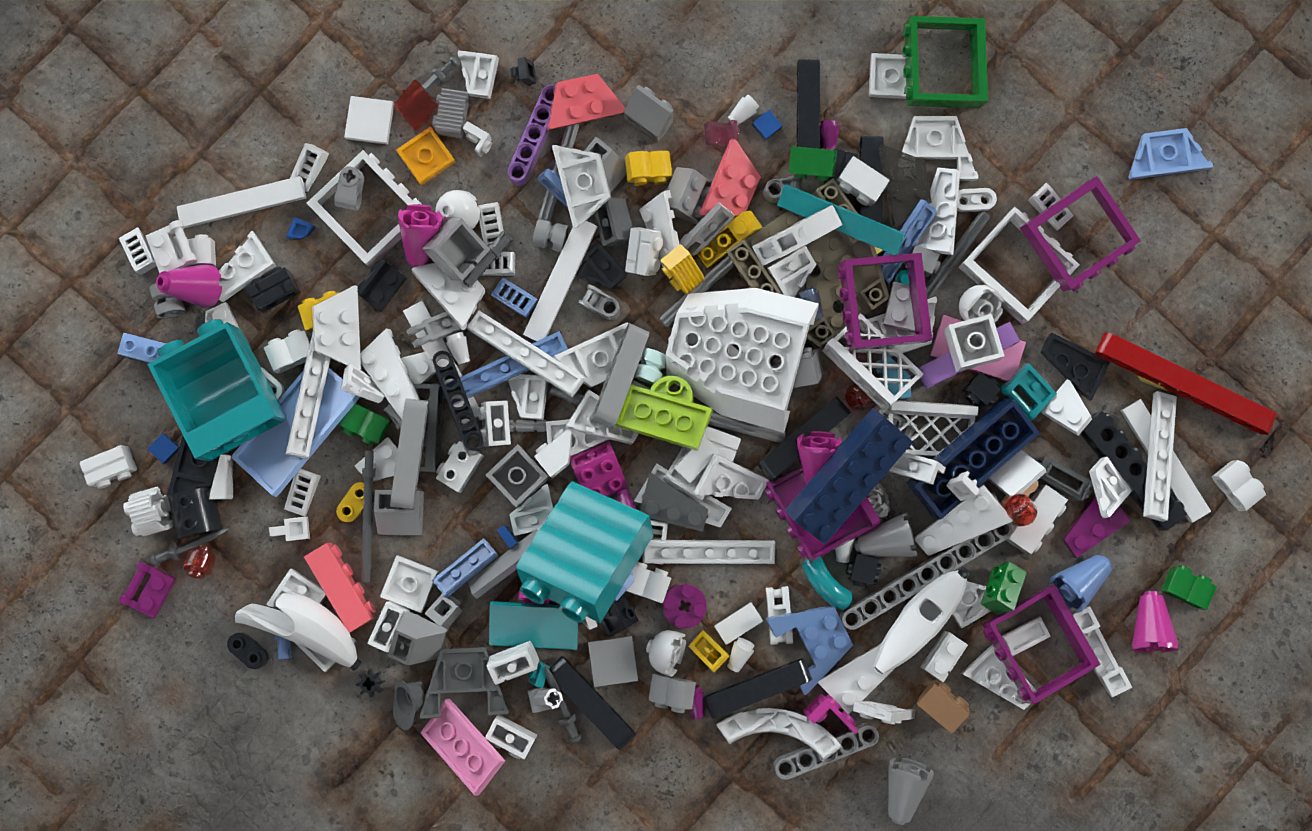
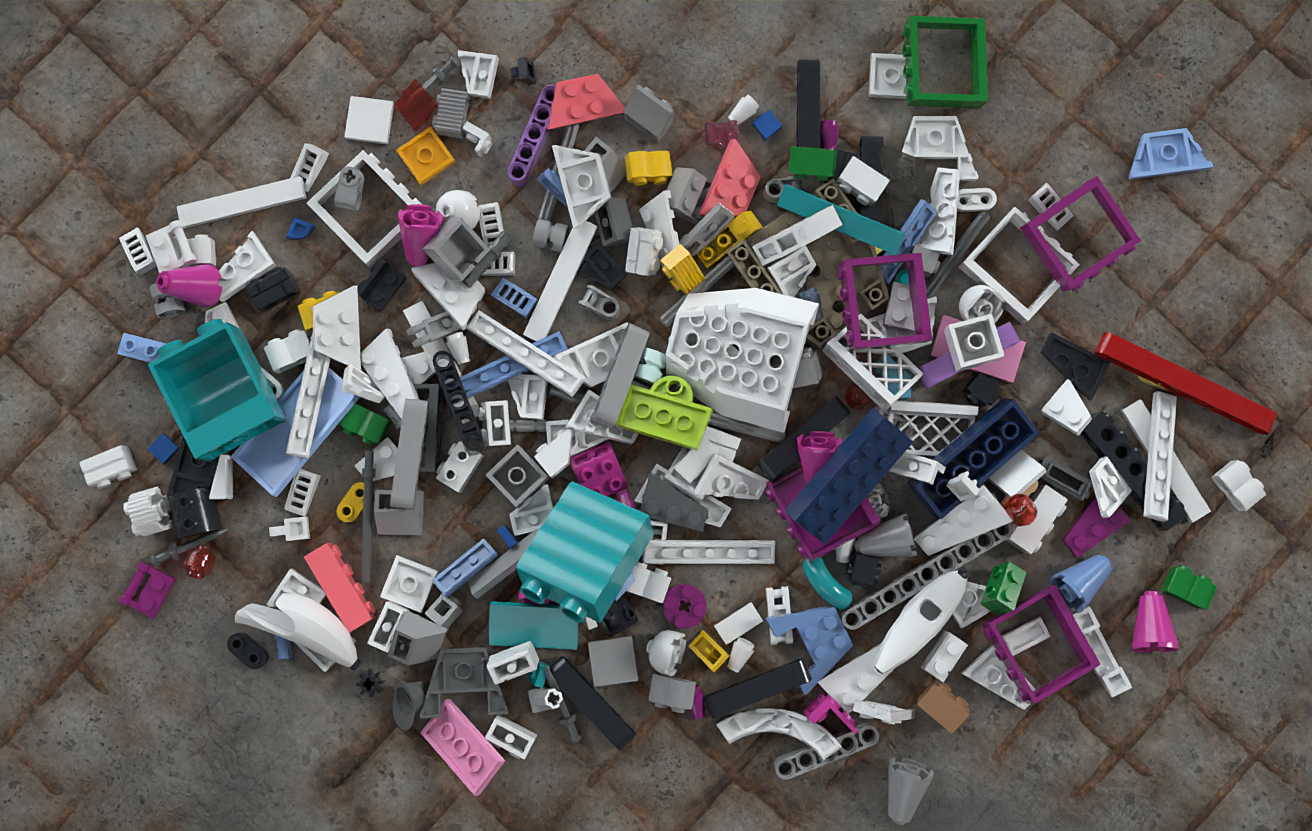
teal plate [1000,363,1057,421] -> none

